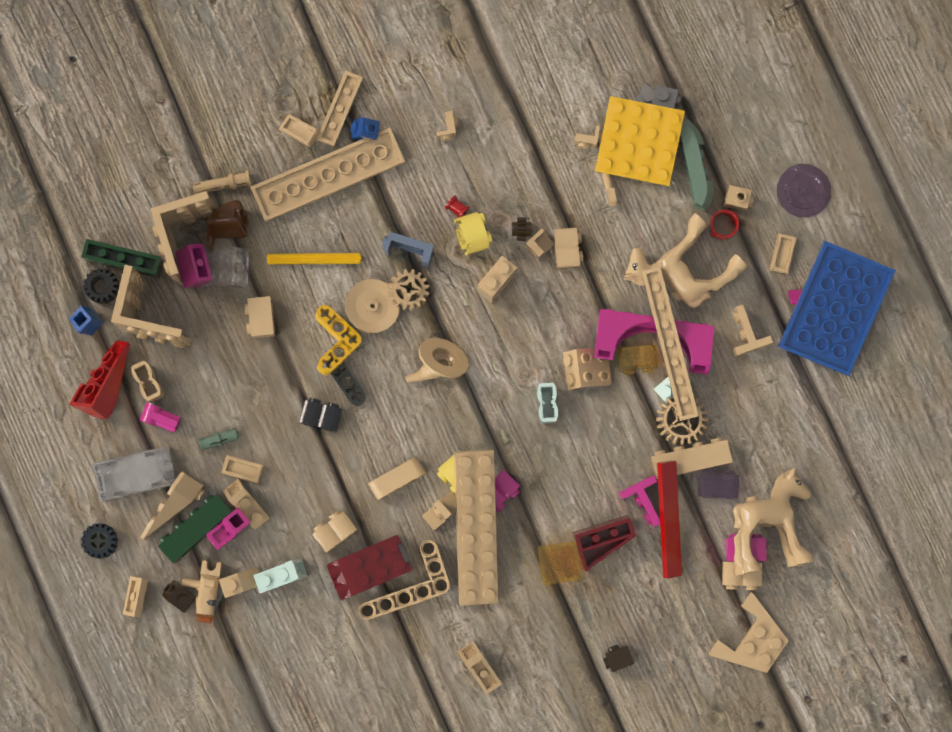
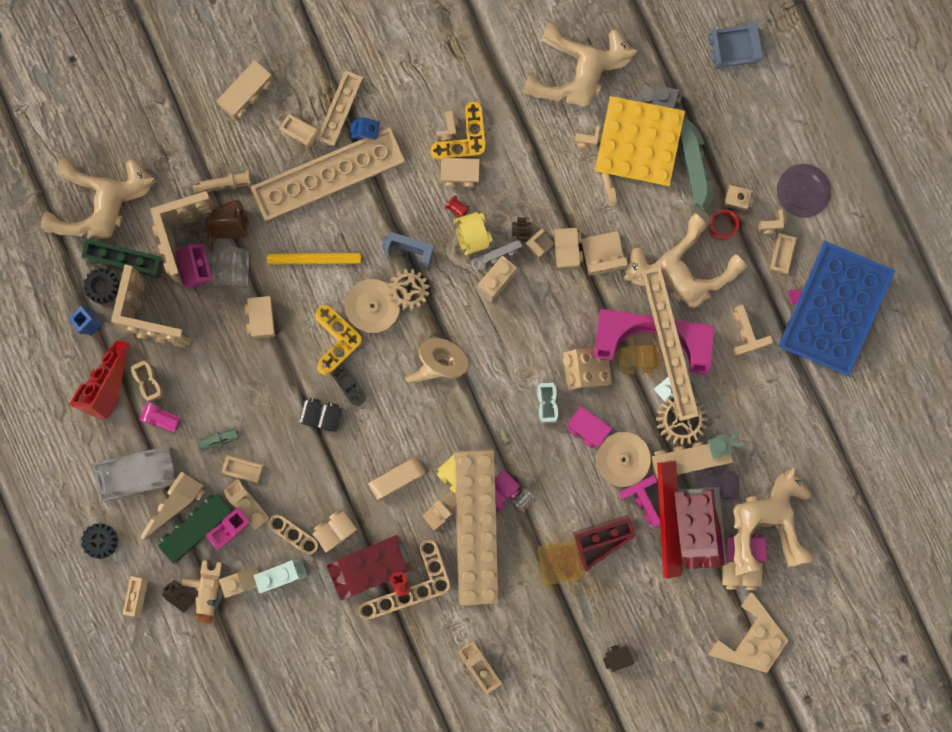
none -> tan animal [41,156,156,240]
none -> tan brick [216,60,273,120]
none -> tan beam [269,515,319,555]
none -> red bush [390,572,410,596]
none -> yellow beam [431,101,485,160]
none -> tan brick [441,158,479,188]
none -> light grey hinge [471,240,522,271]
none -> clear bush [512,487,537,513]
none -> tan animal [522,20,637,107]
none -> dark pink brick [567,406,612,449]
none -> tan bracket [582,231,628,276]
none -> tan piece [596,432,651,487]
none -> piece [675,487,728,569]
none -> sand green plate [707,432,744,459]
none -> sand blue panel [708,21,763,69]
none -> tan bracket [758,209,787,235]

